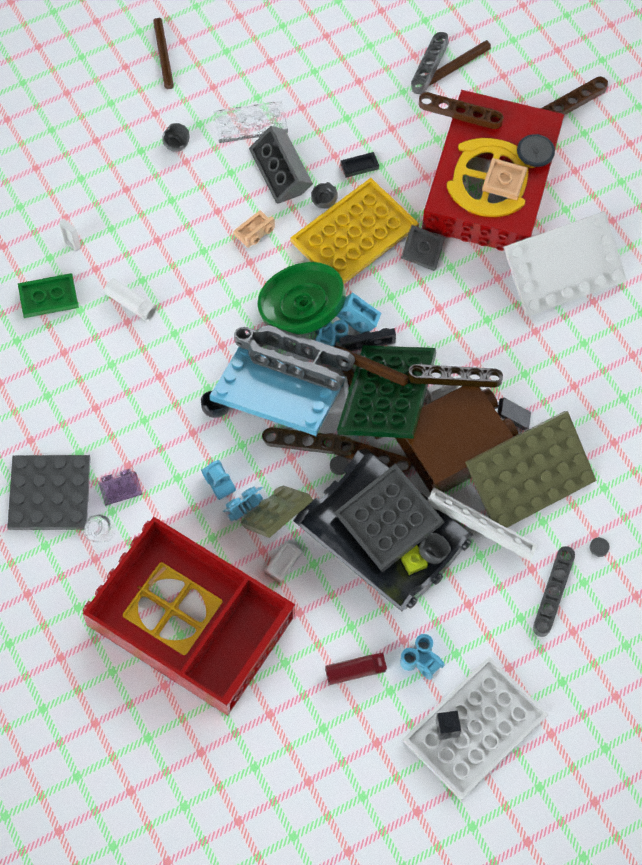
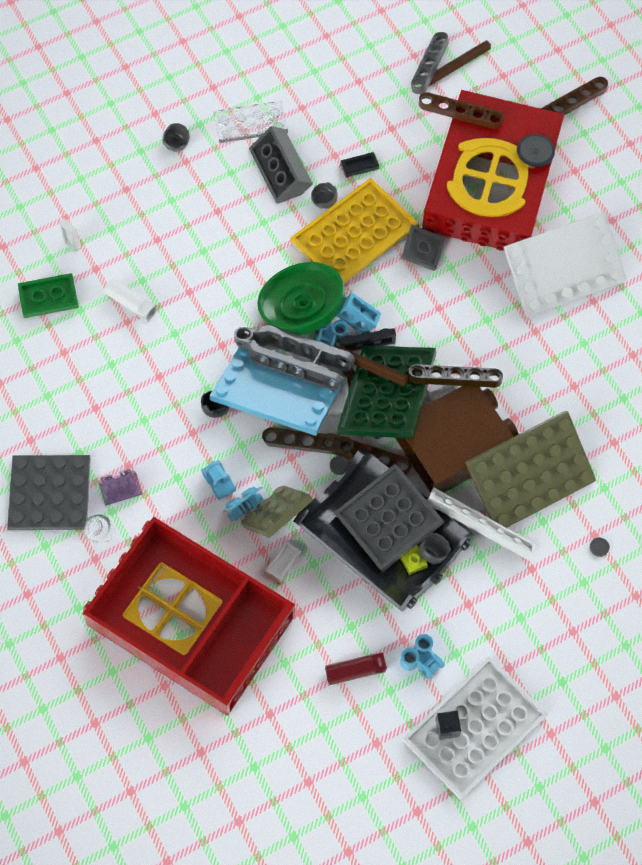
reddish brown axle [153,17,174,90] -> none
light nougat bracket [233,210,275,248] -> none
light nougat tile [482,158,527,200] -> none
tile [497,397,531,430] -> none
dark grey beam [533,546,575,637] -> none

